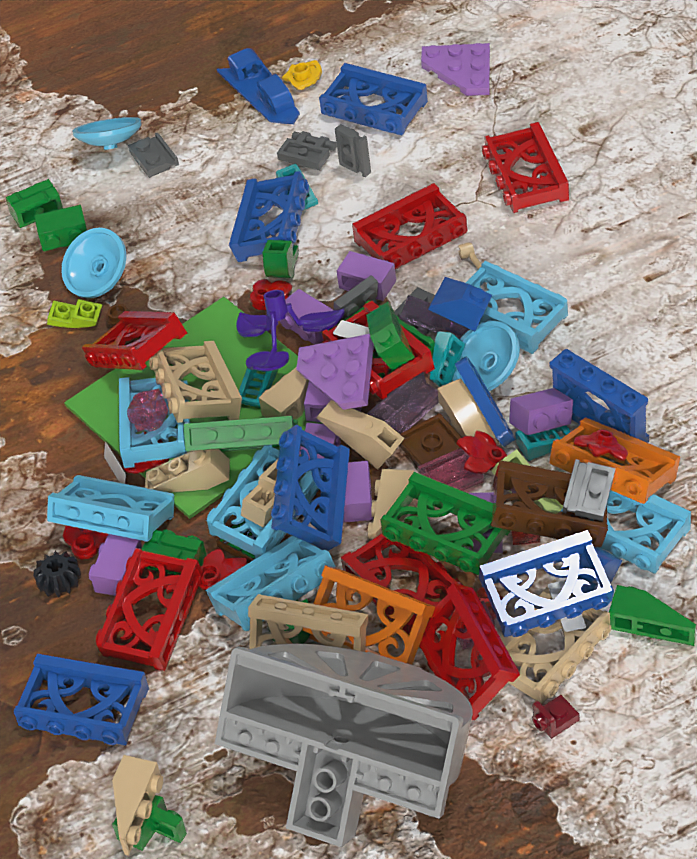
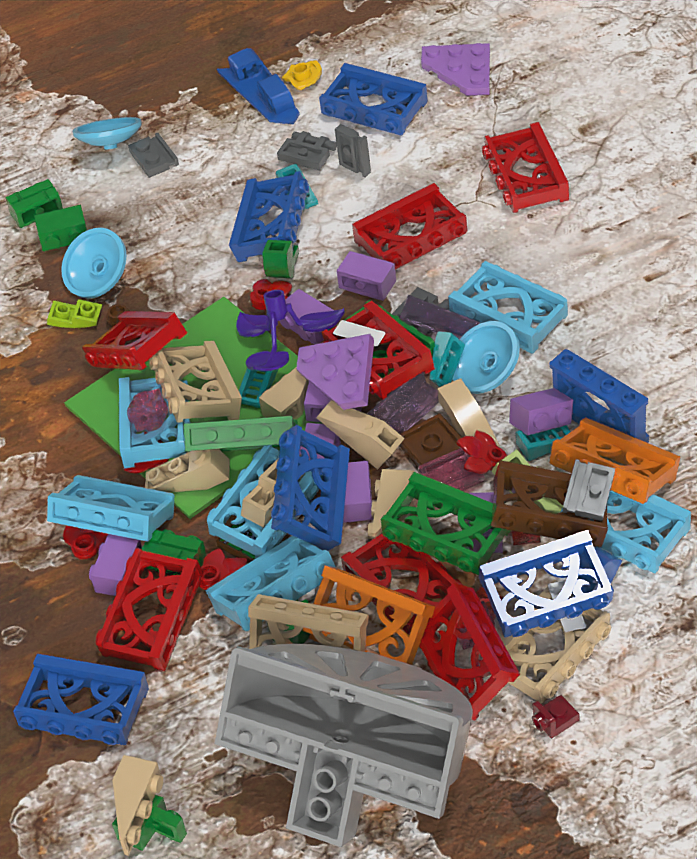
black gear [33,550,81,597] -> none
white sticker [104,442,126,484] -> none
dark grey plate [334,275,378,324] -> none
green slope [366,301,415,371] -> none
blue slope [428,277,492,332] -> none
blue beam [455,356,516,447] -> none
tan hand [458,242,481,270] -> none
red plate [574,429,628,461] -> none
green slope [609,585,696,646] -> none

